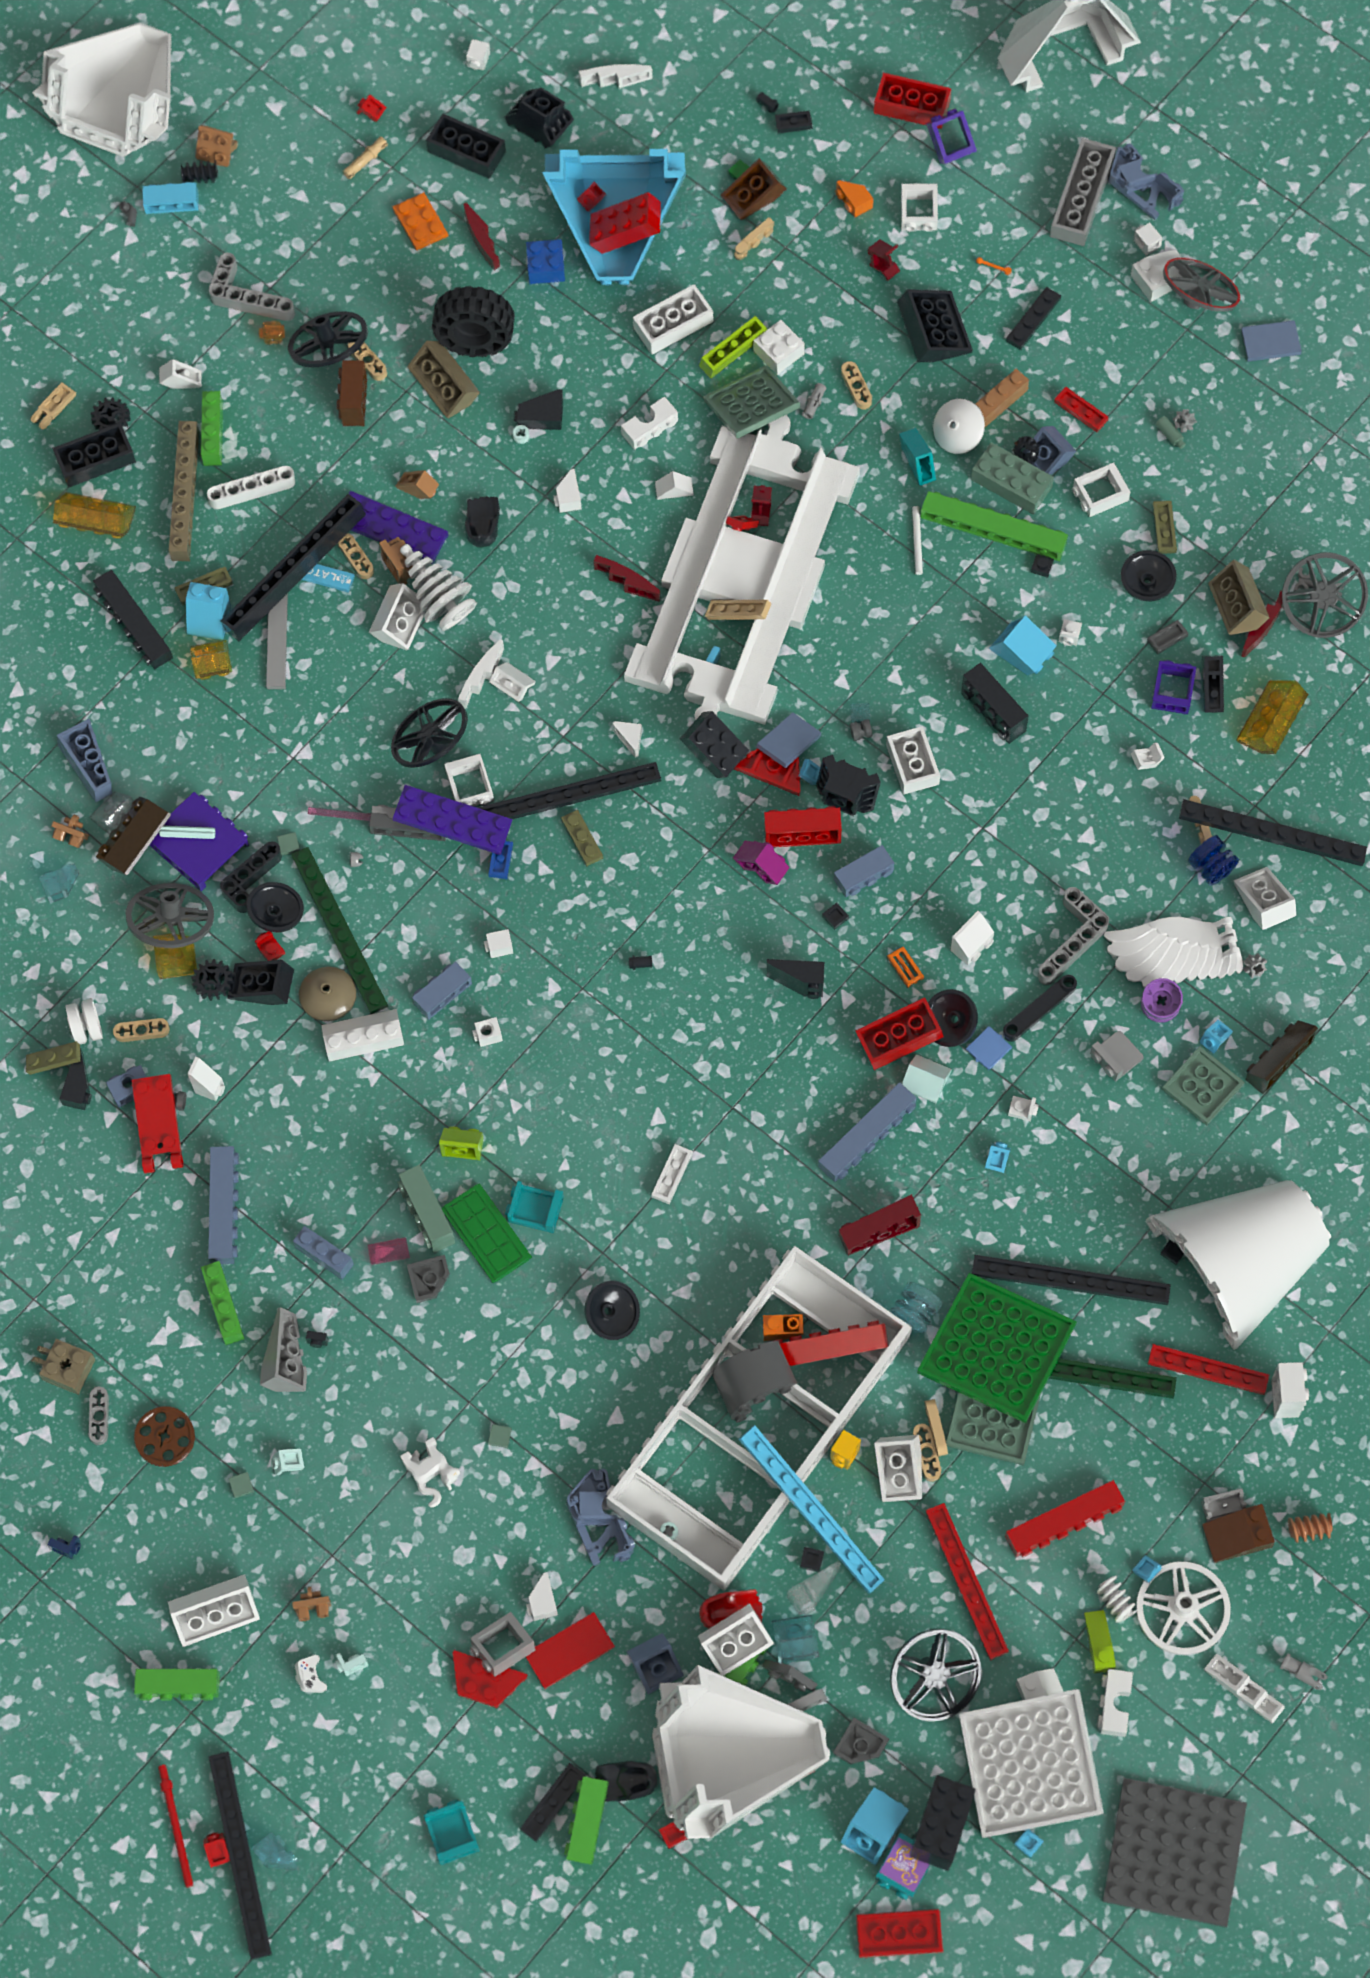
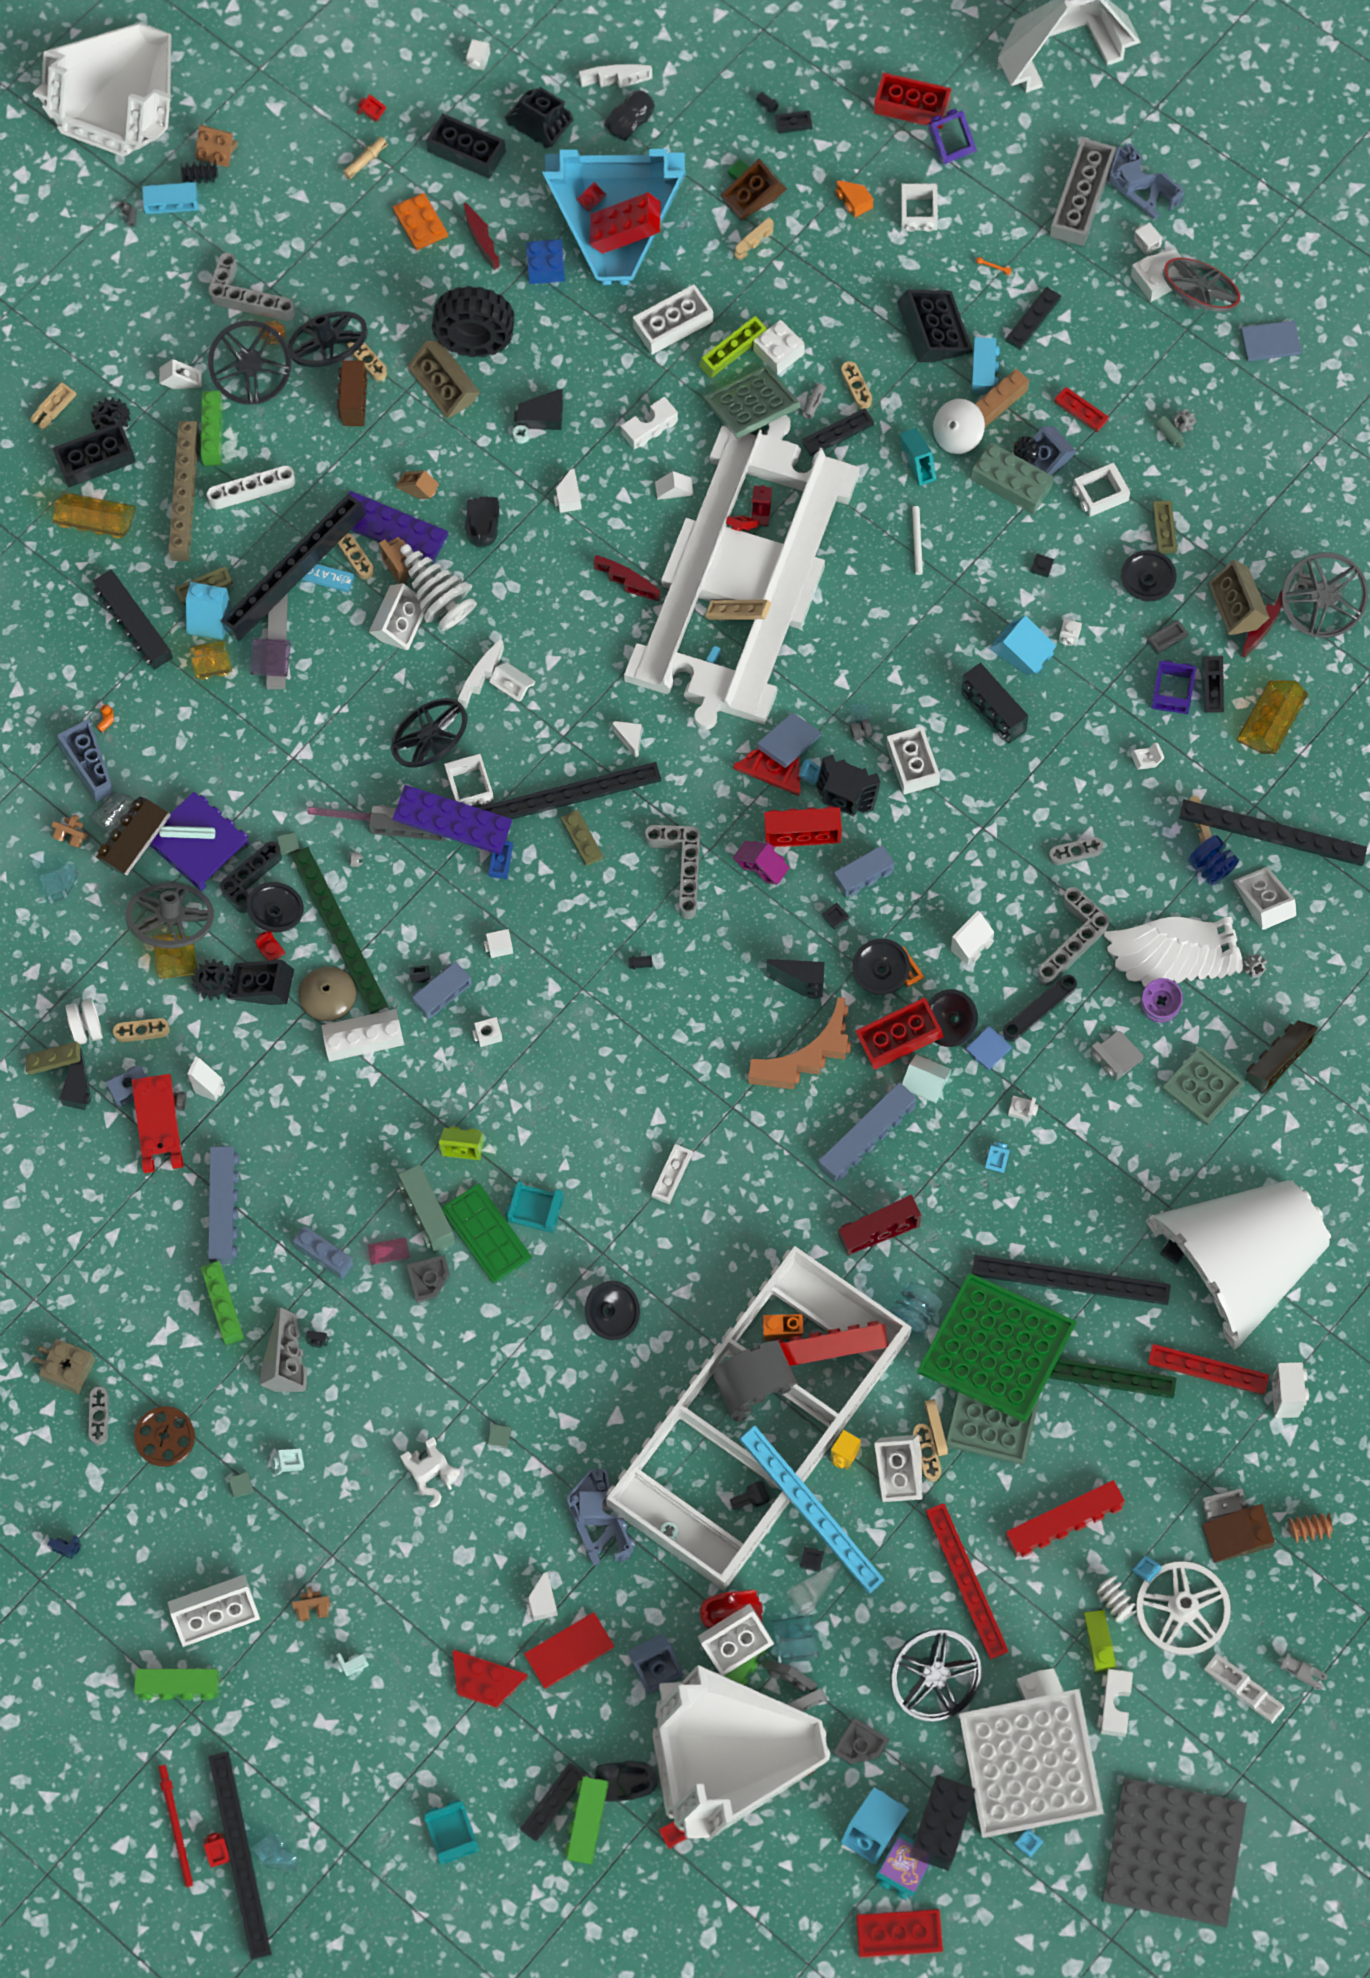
white piece [295,1655,327,1693] -> none
light grey window [470,1612,535,1677] -> none
black brick [680,711,750,778] -> none
dark red piece [867,239,900,281] -> none
bright green brick [921,491,1068,562] -> none
medium azure bracket [1200,1019,1233,1054] -> none
none -> orange arm [96,704,114,732]
none -> black wheel [208,320,291,405]
none -> clear purple tile [250,638,291,677]
none -> black plate [410,965,430,983]
none -> black hair [604,90,655,141]
none -> light grey beam [645,825,700,919]
none -> black axle [730,1481,771,1510]
none -> nougat arch [748,997,851,1090]
none -> black plate [802,408,874,457]
none -> black dish [852,938,910,995]
none -> medium azure brick [972,337,1000,395]
none -> light grey beam [1049,837,1103,865]

